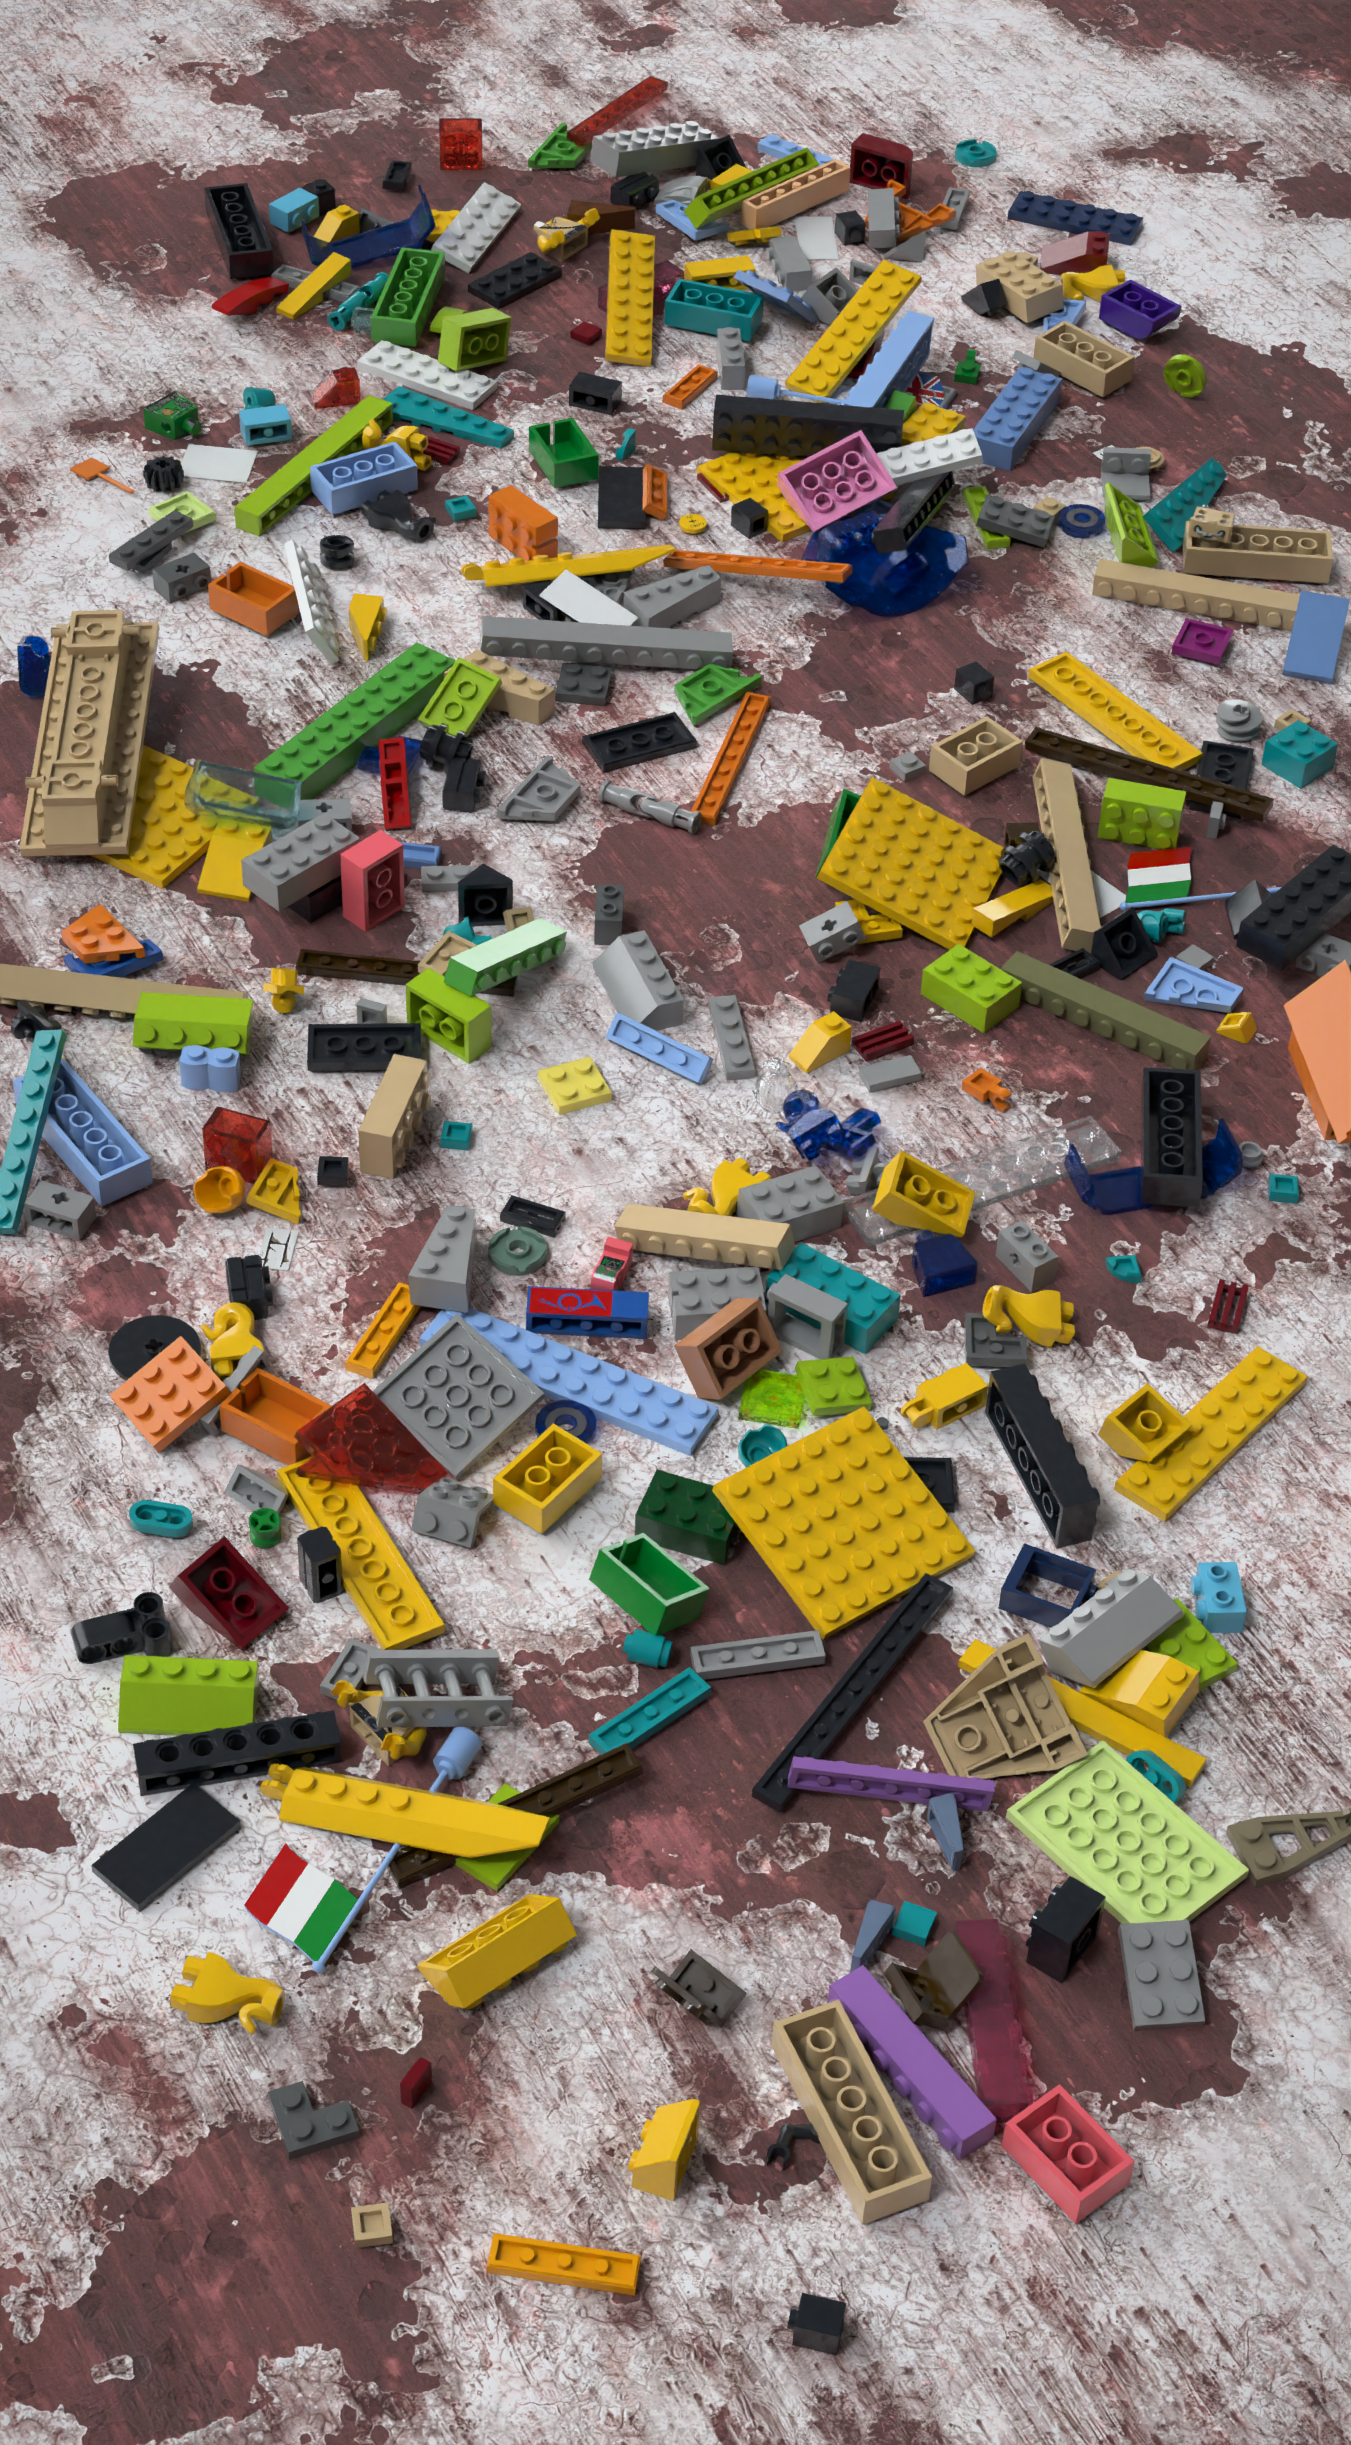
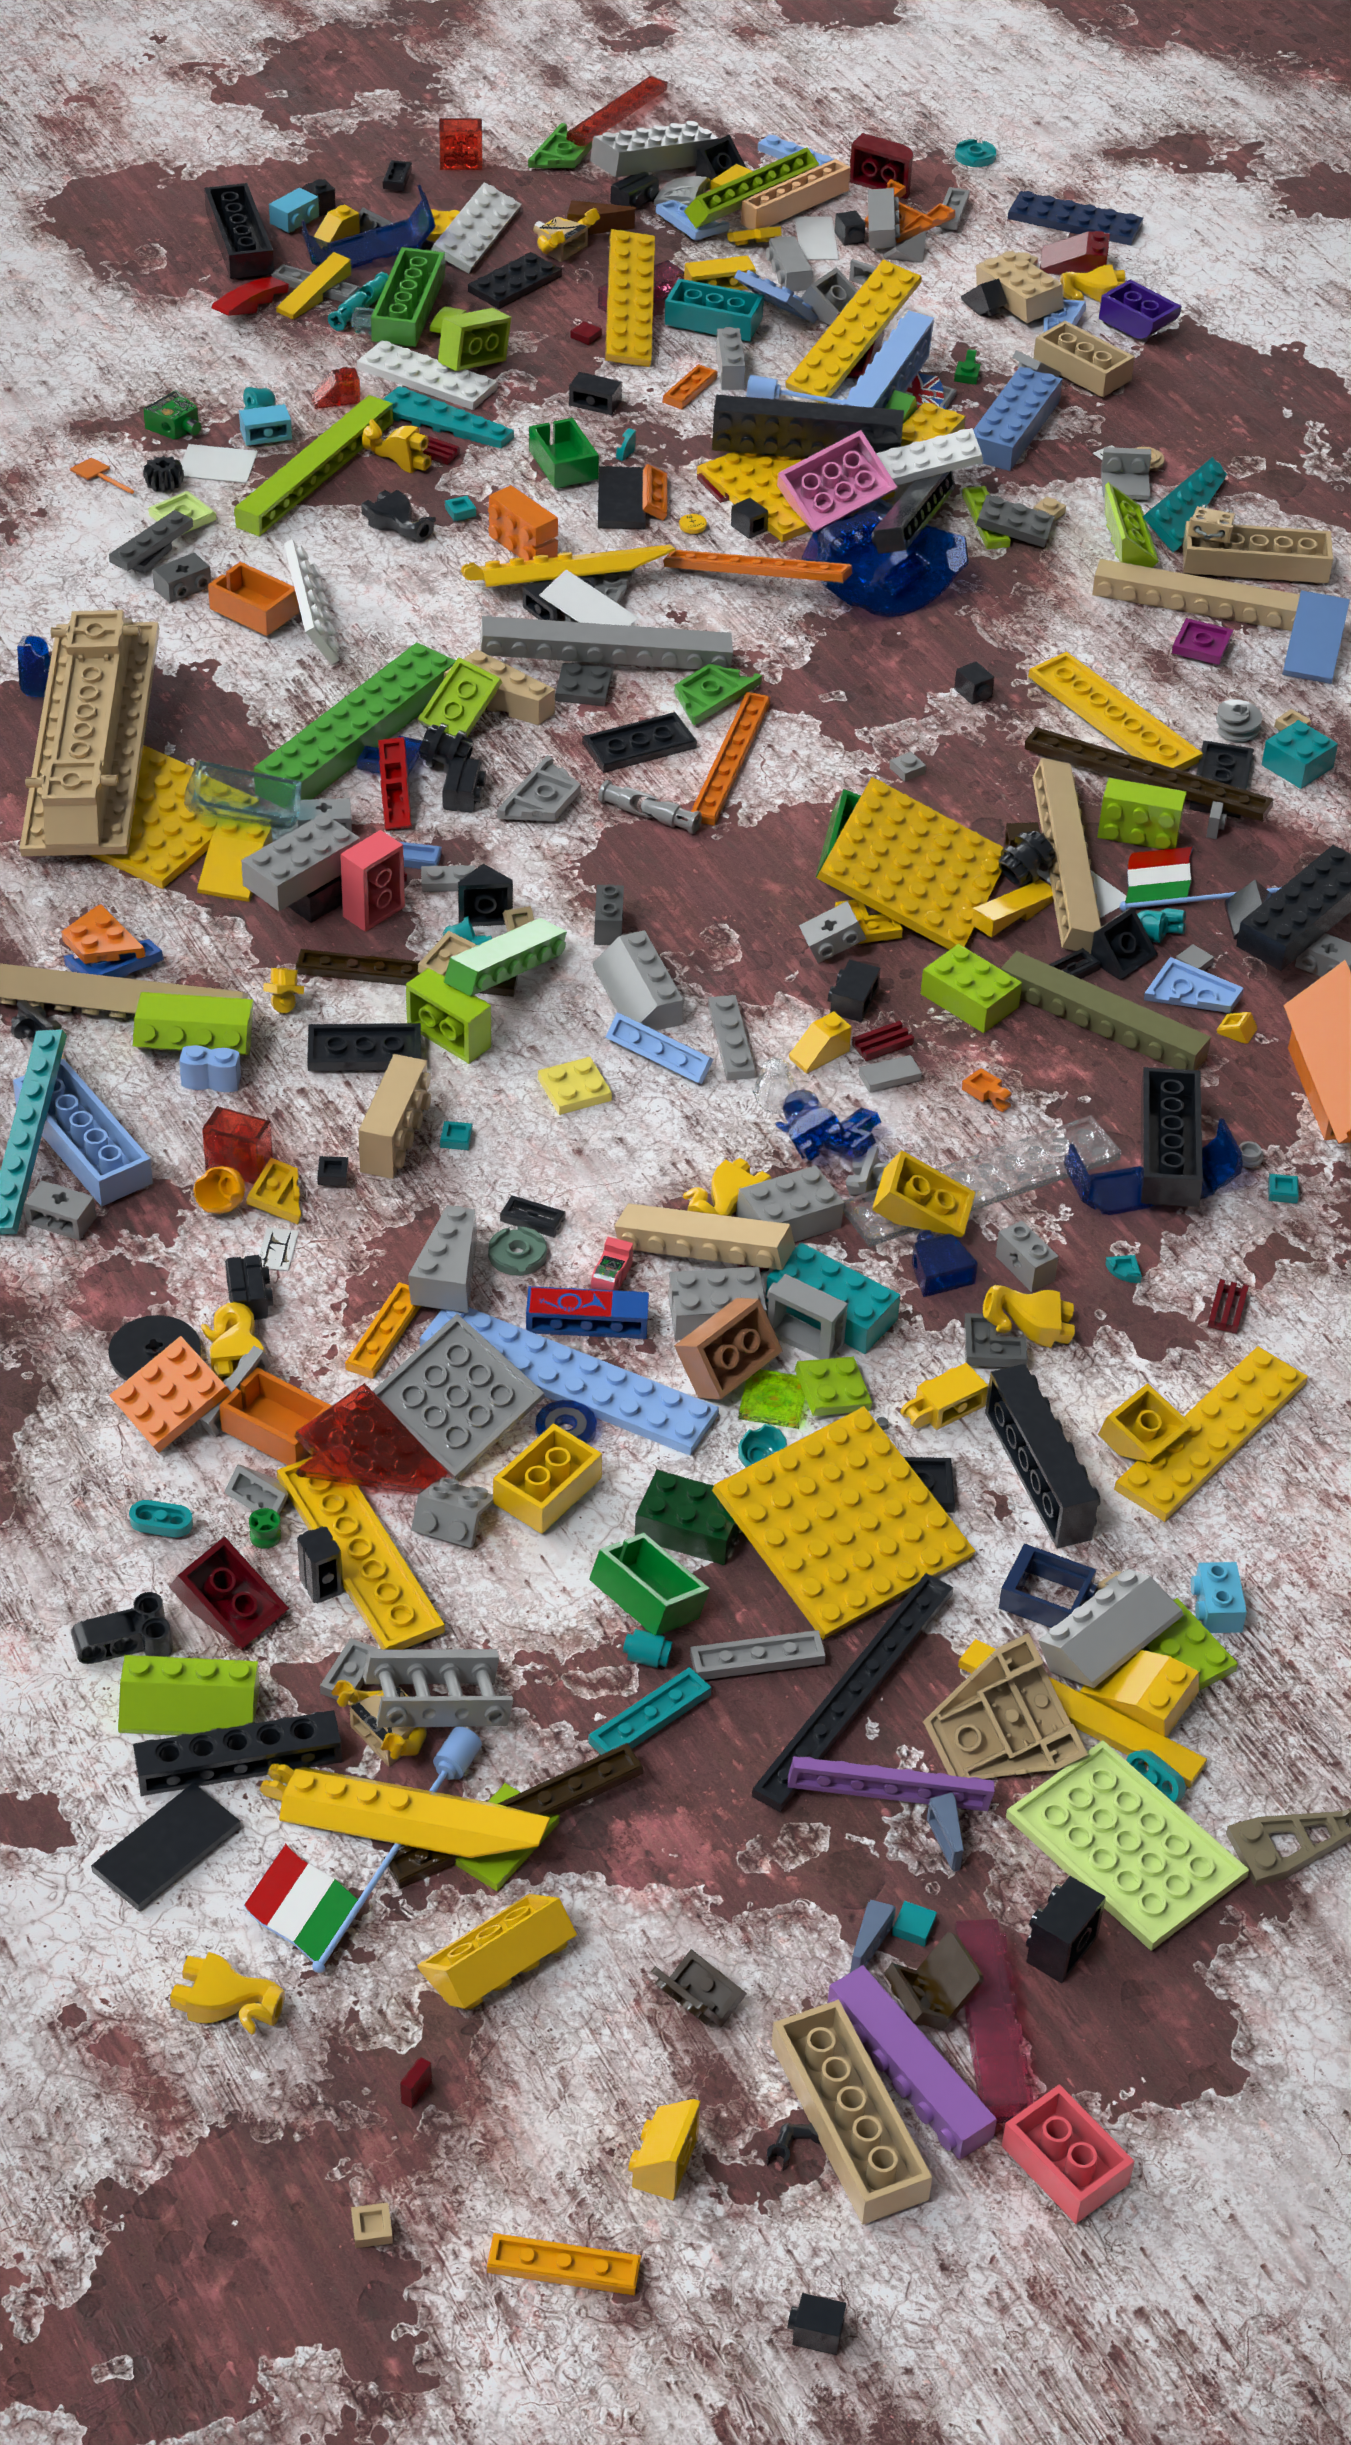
dark grey plate [268,2081,360,2160] -> none
light blue brick [310,442,418,515] -> none
black wheel [320,535,354,568] -> none
yellow slope [349,593,388,661] -> none
light grey plate [356,998,387,1024] -> none
light grey wedge [623,565,721,628] -> none
tan brick [929,716,1023,796] -> none
clear blue tile [1058,504,1106,539] -> none
light grey plate [1118,1920,1205,2030] -> none
lime tile [1163,354,1207,398] -> none

